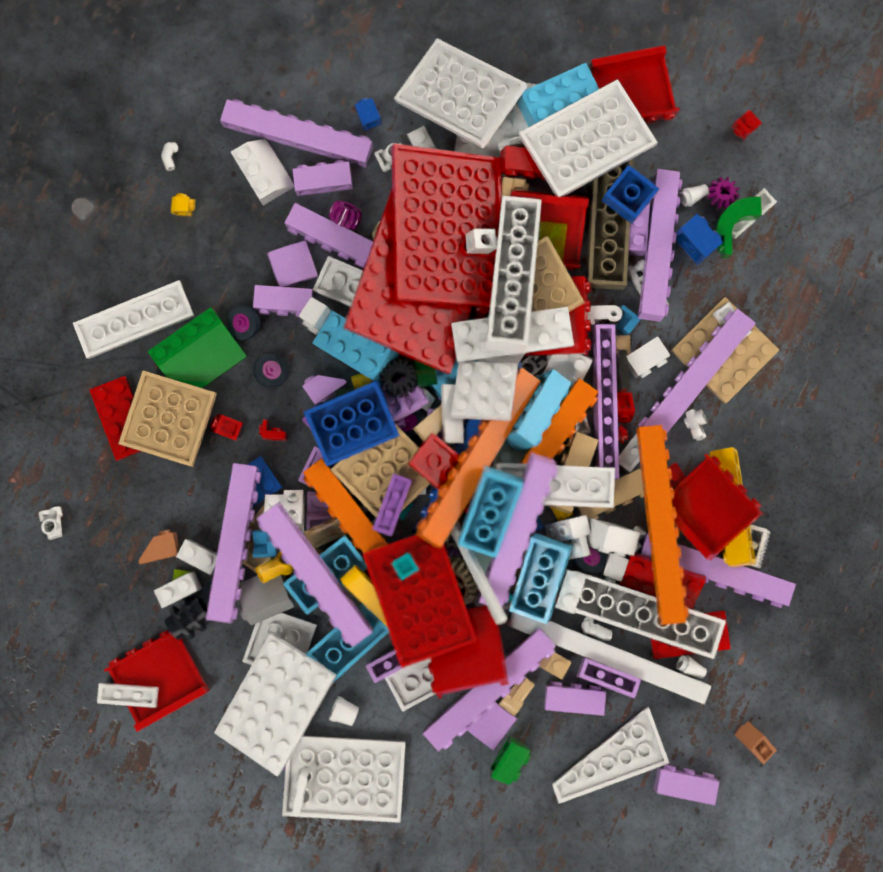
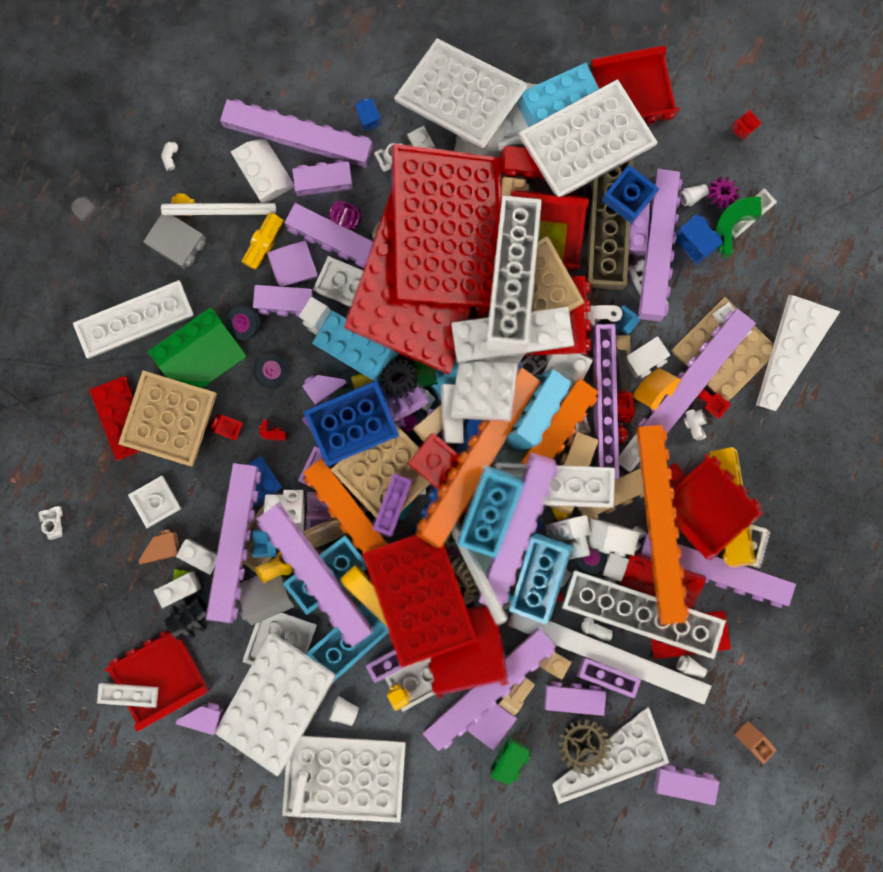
teal plate [391,553,419,580] -> none
white brick [465,229,498,254] -> none
white plate [555,570,586,614] -> none
none -> white plate [128,476,182,528]
none -> light grey brick [143,214,206,270]
none -> white axle [161,203,276,215]
none -> lavender slope [176,702,223,735]
none -> yellow piece [242,212,284,270]
none -> yellow plate [387,683,411,711]
none -> dark tan gear [558,719,612,774]
none -> light orange slope [632,368,681,410]
none -> red plate [697,389,731,419]
none -> white wing [756,295,840,411]

